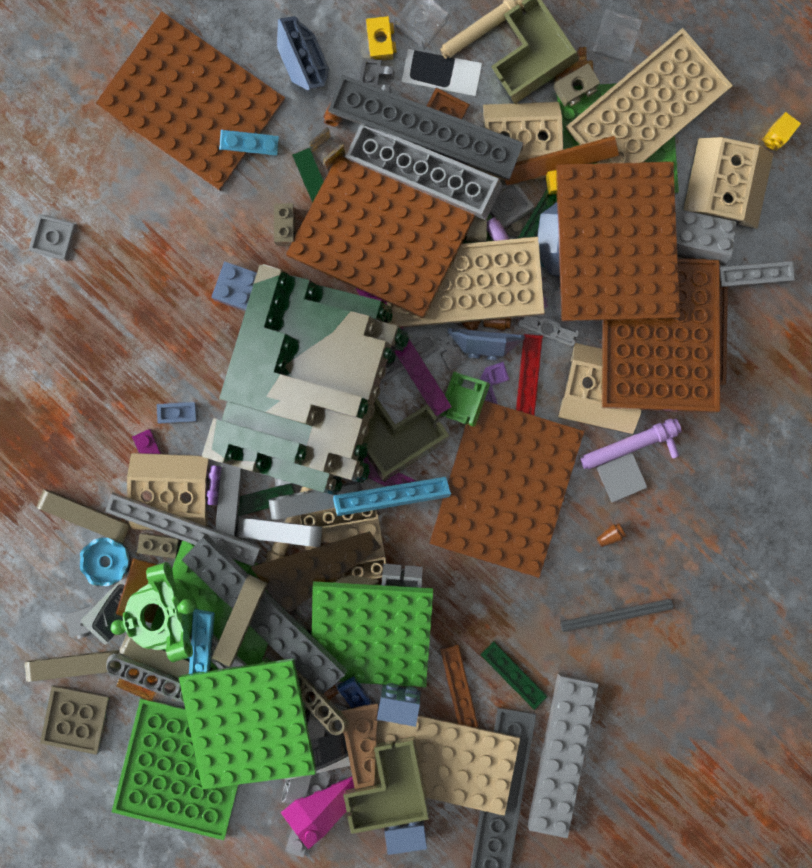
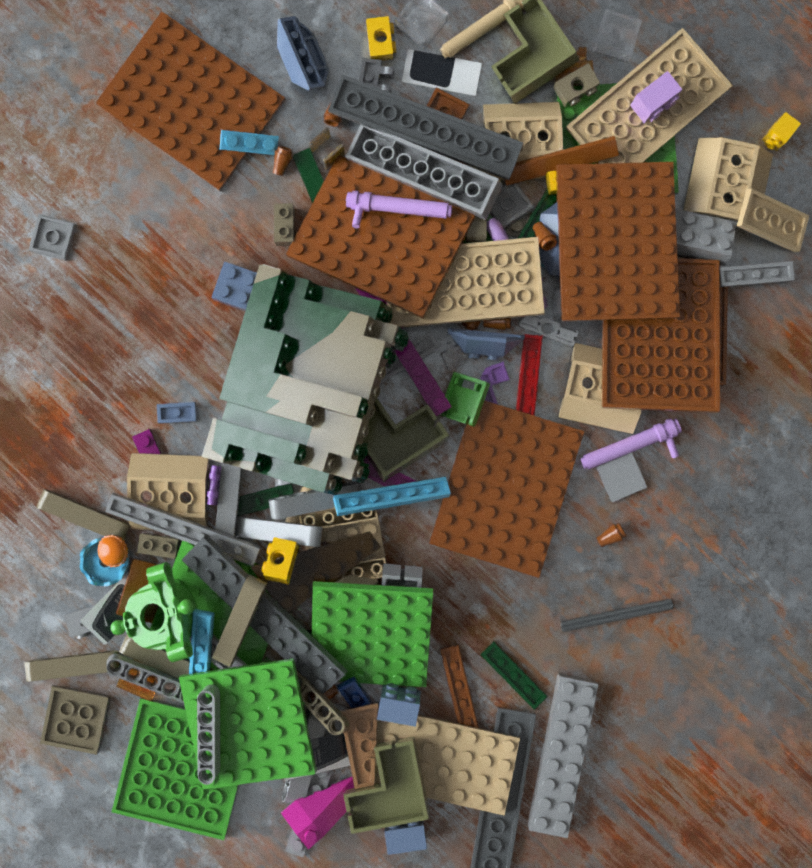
none -> orange hat [97,535,128,567]
none -> light grey beam [197,684,220,785]
none -> yellow brick [262,537,299,585]
none -> dark orange cone [273,146,293,176]
none -> lavender cylinder [346,190,452,228]
none -> dark orange cone [533,222,557,251]
none -> lavender brick [630,71,682,124]
none -> tan plate [737,189,809,252]

